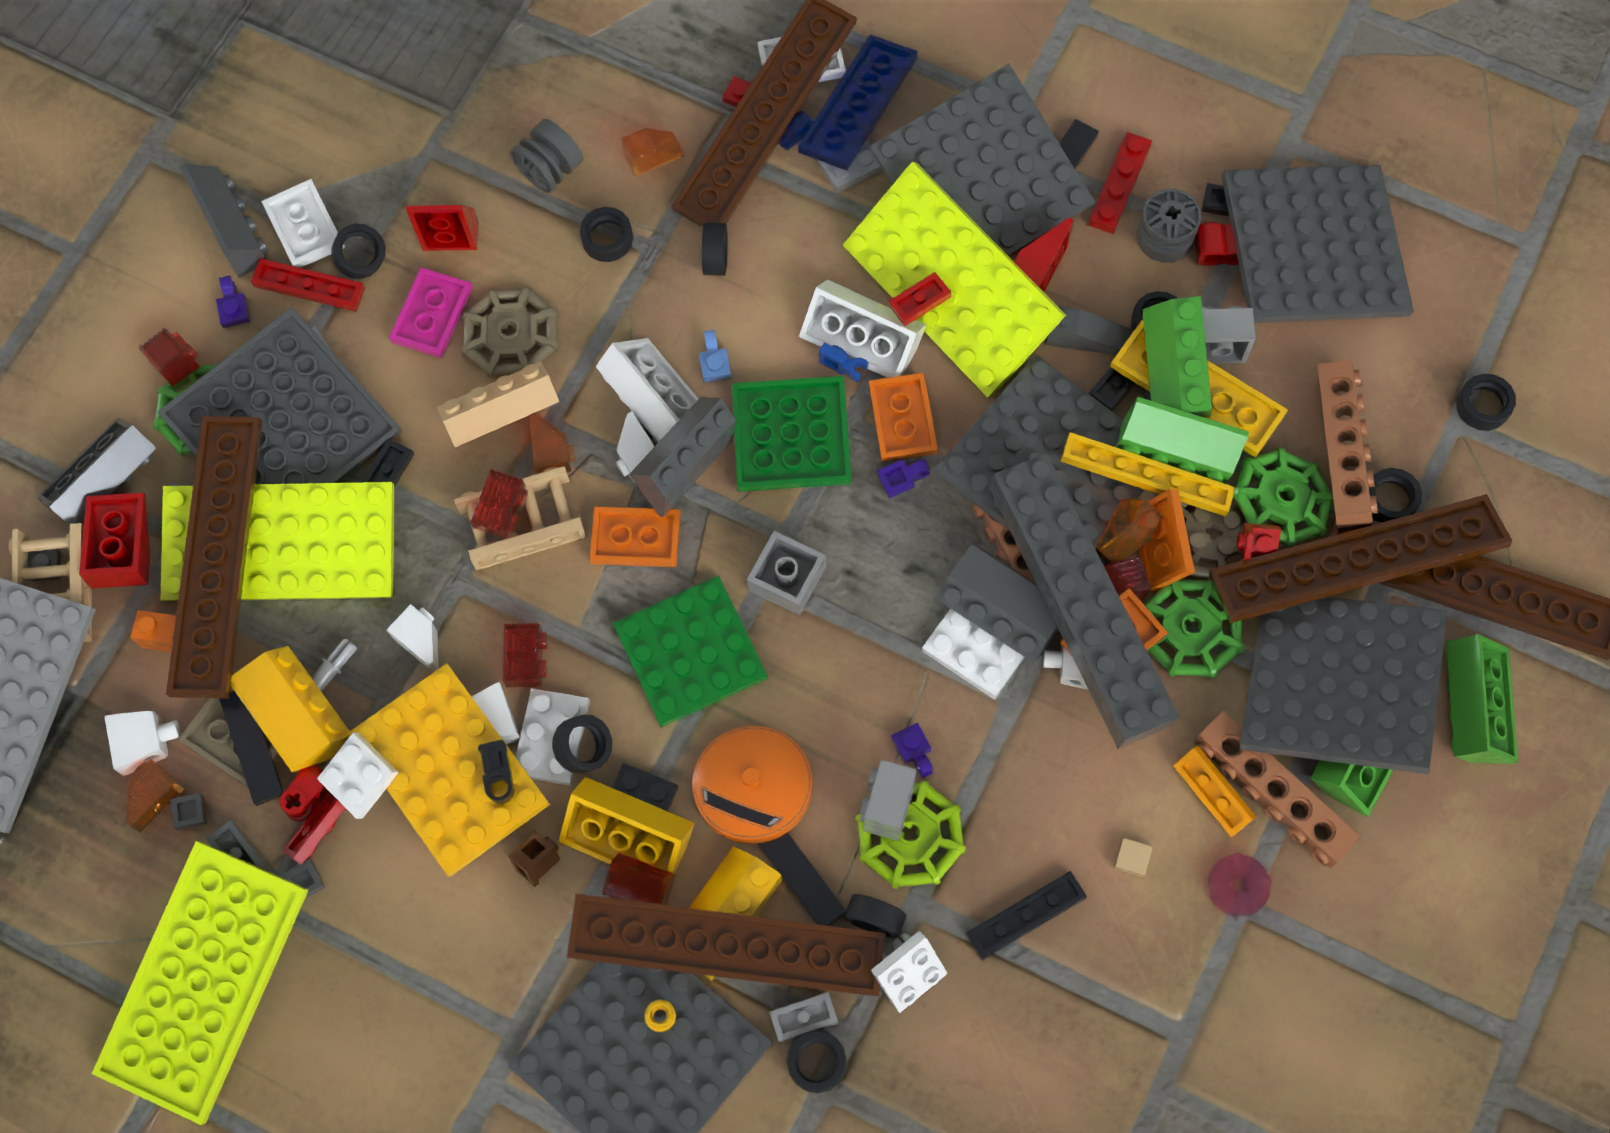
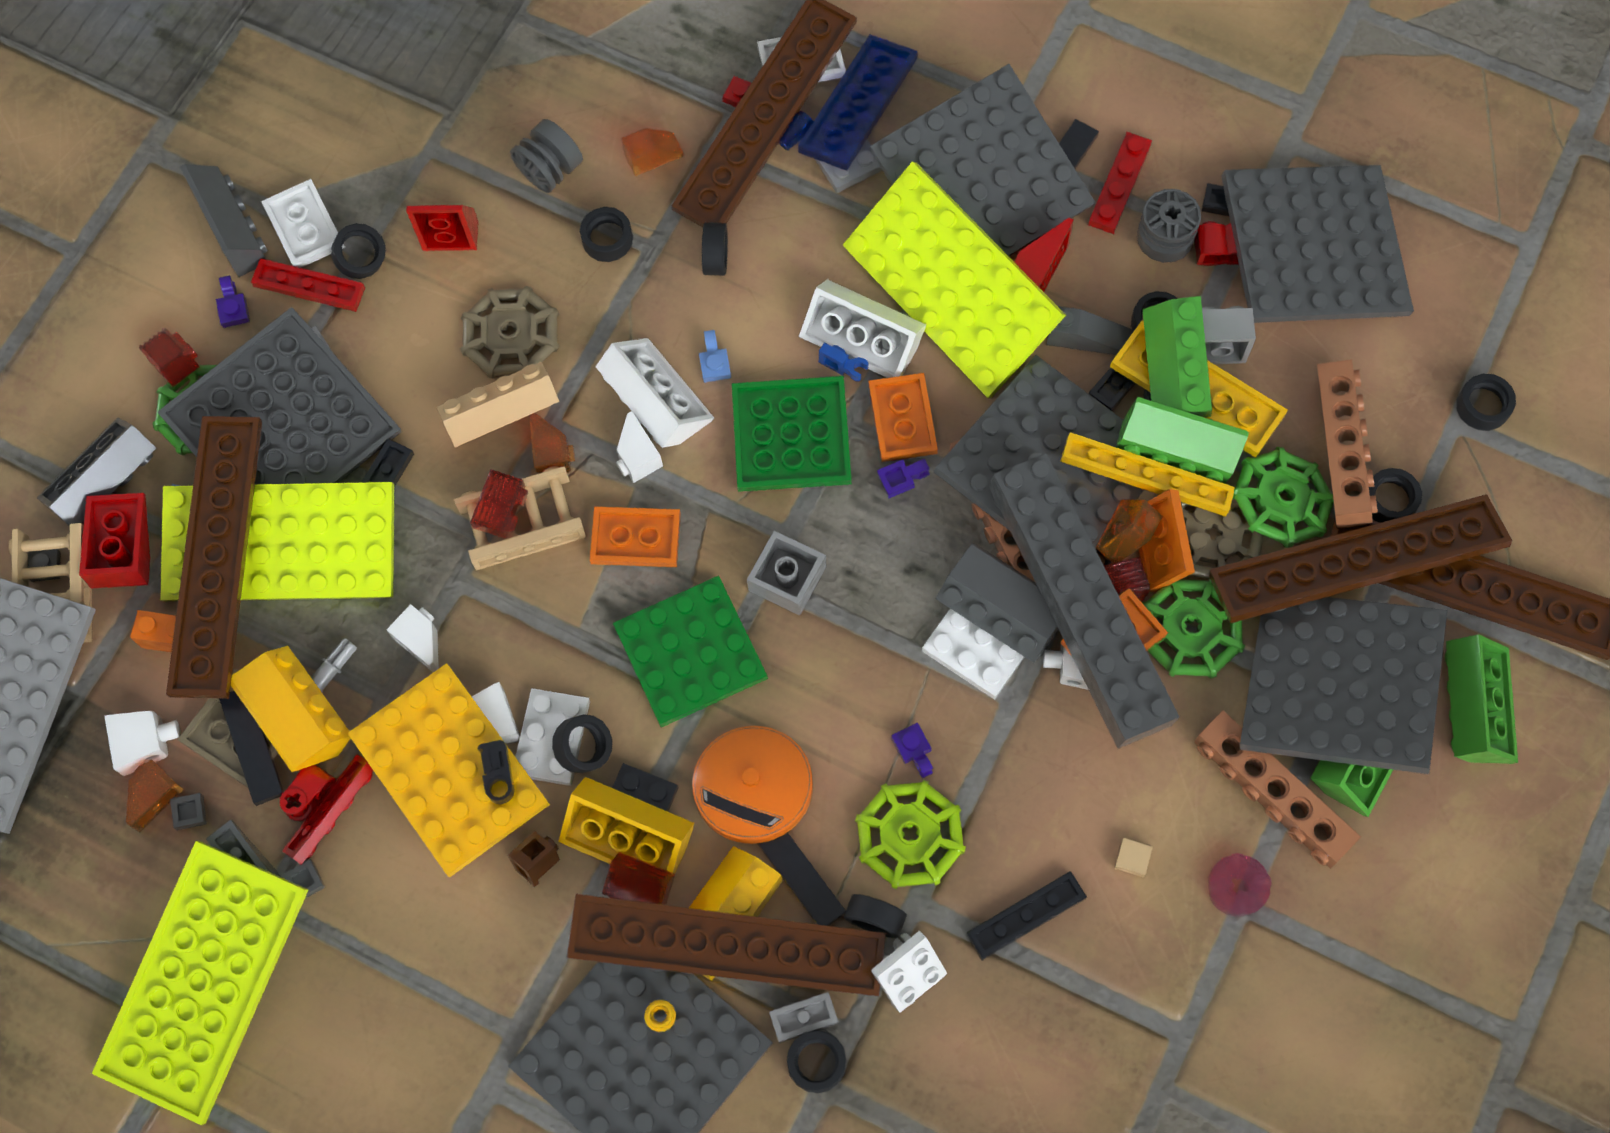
white plate [317,733,399,819] -> none
dark pink plate [389,267,473,359] -> none
clear red brick [503,623,548,688] -> none
dark grey slope [629,397,736,517] -> none
light grey brick [860,760,917,841] -> none
red plate [888,272,951,326] -> none
light orange plate [1173,746,1257,837] -> none
red bracket [1236,523,1281,560] -> none

